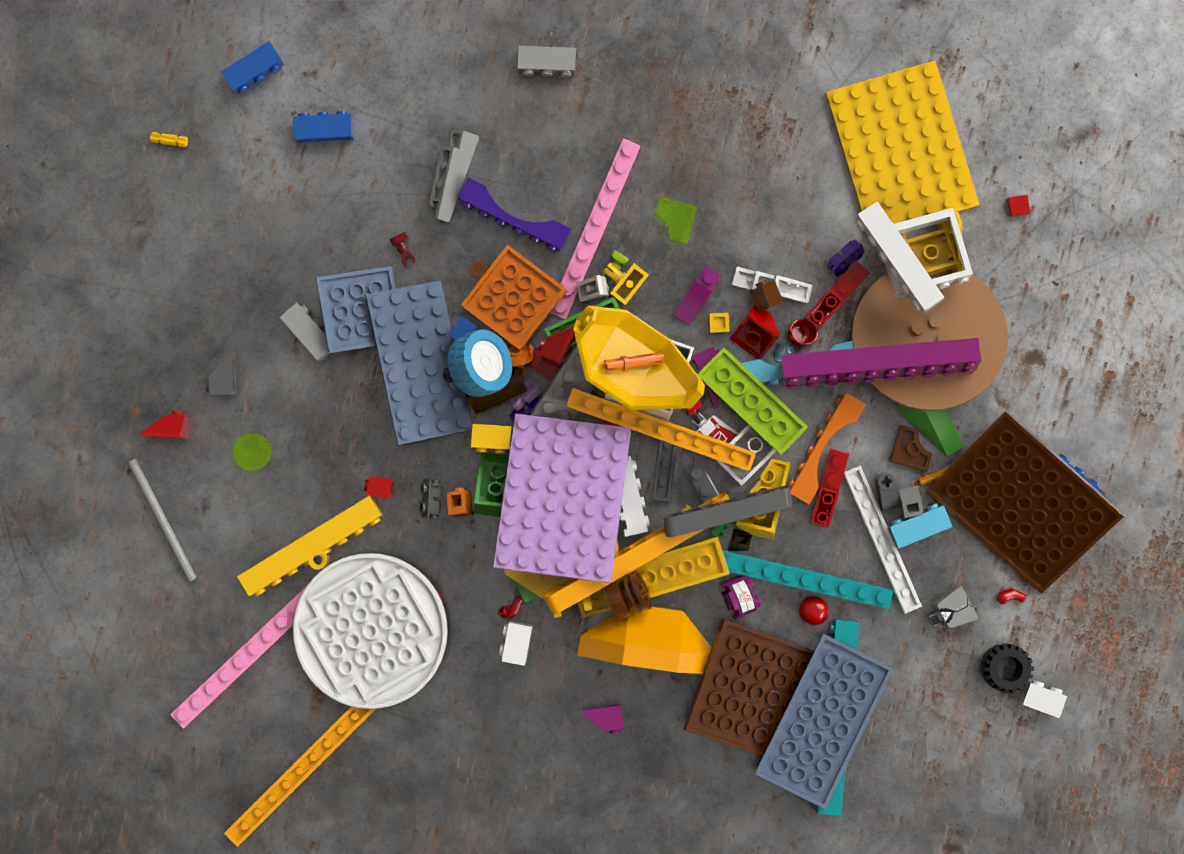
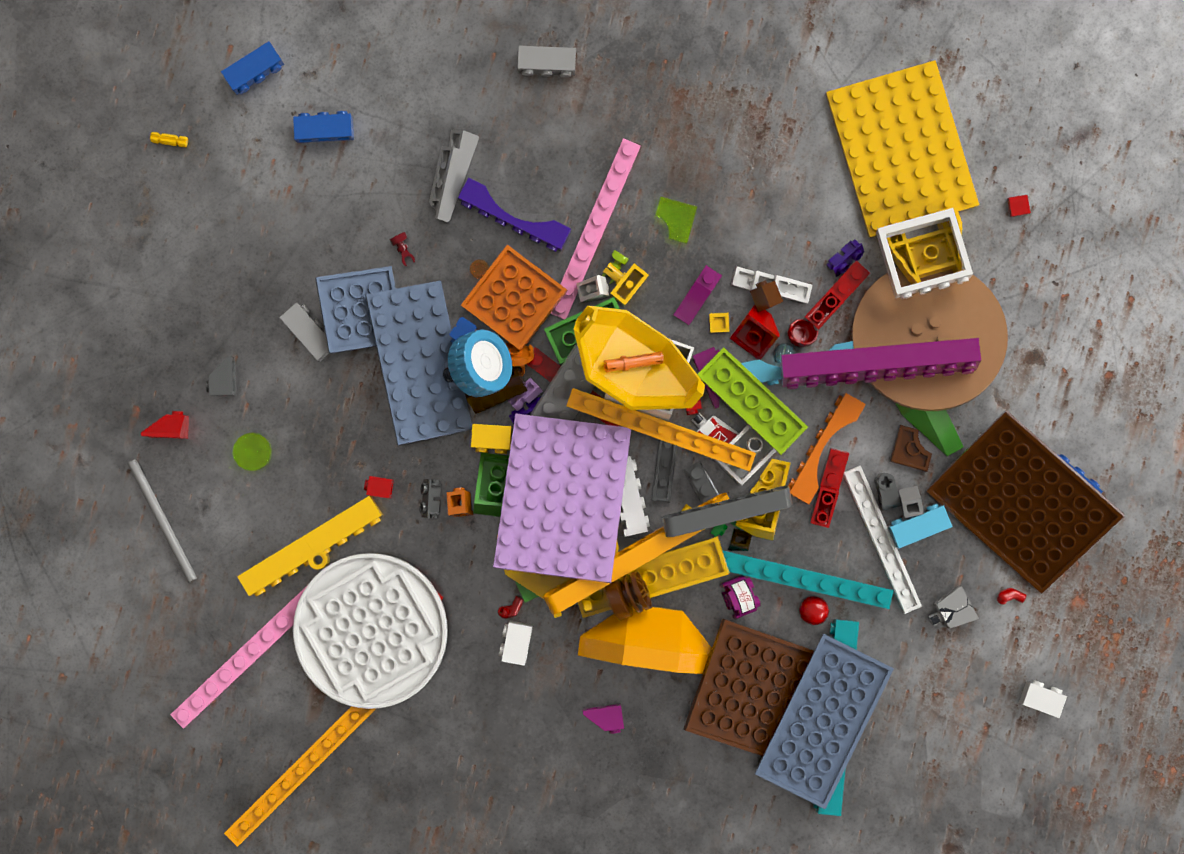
red slope [537,326,575,366] -> none
white brick [856,202,945,314] -> none
light orange piece [912,466,949,487] -> none
black tyre [981,643,1034,693] -> none

